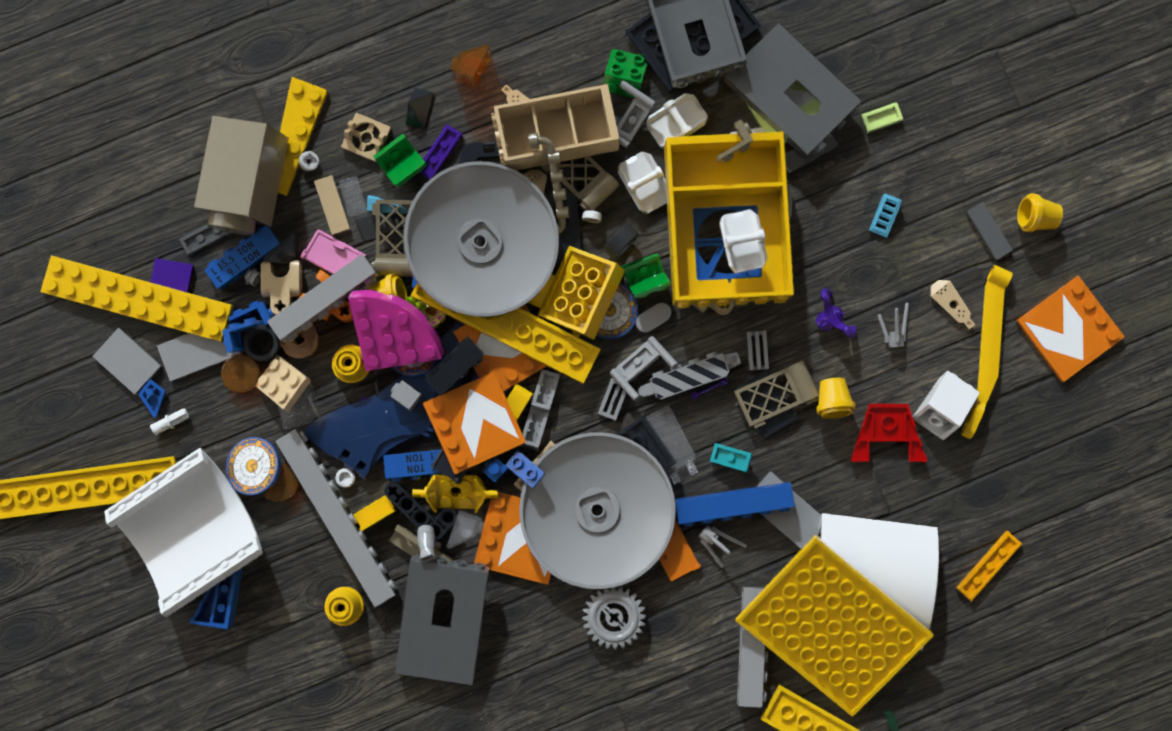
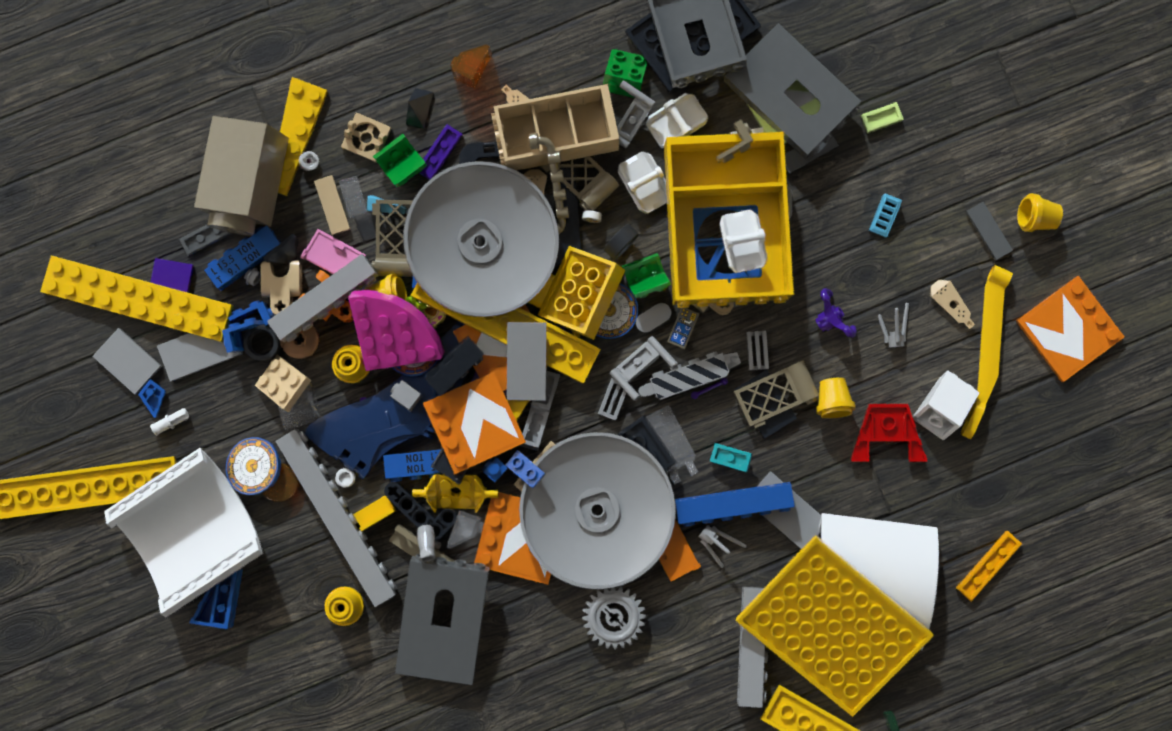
clear orange tile [221,354,262,393] -> none
none -> light grey tile [507,322,547,400]
none -> tile [667,308,699,349]

